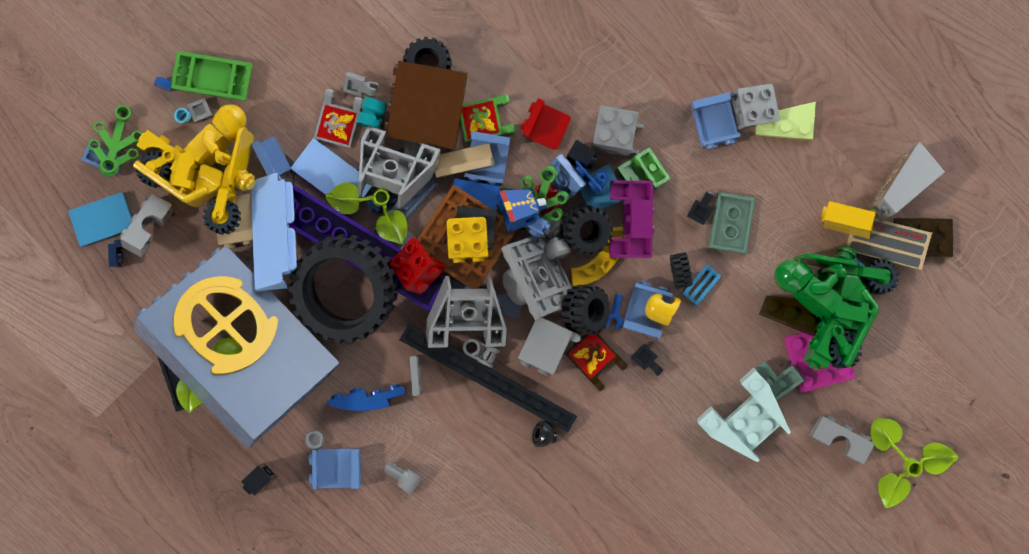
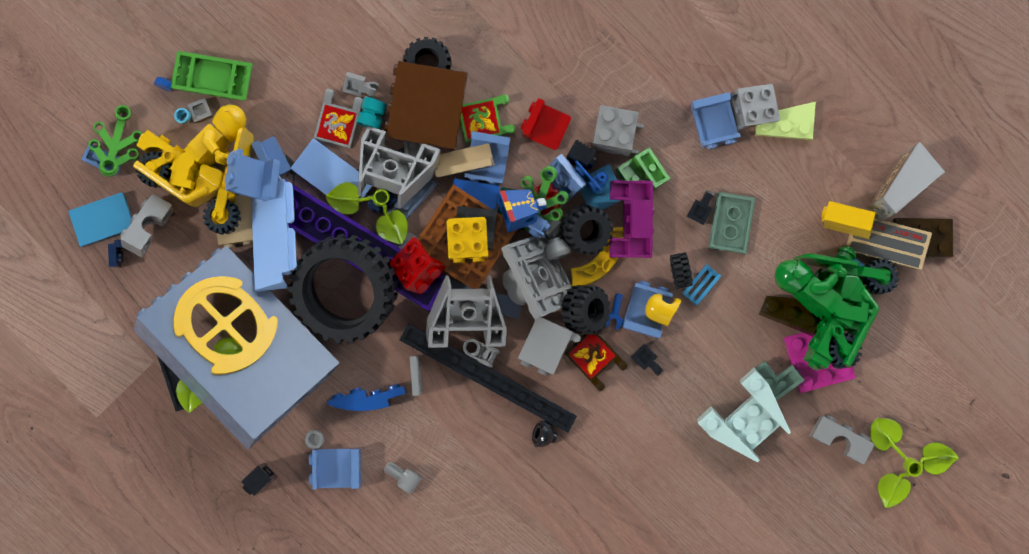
none -> medium blue panel [225,149,280,201]

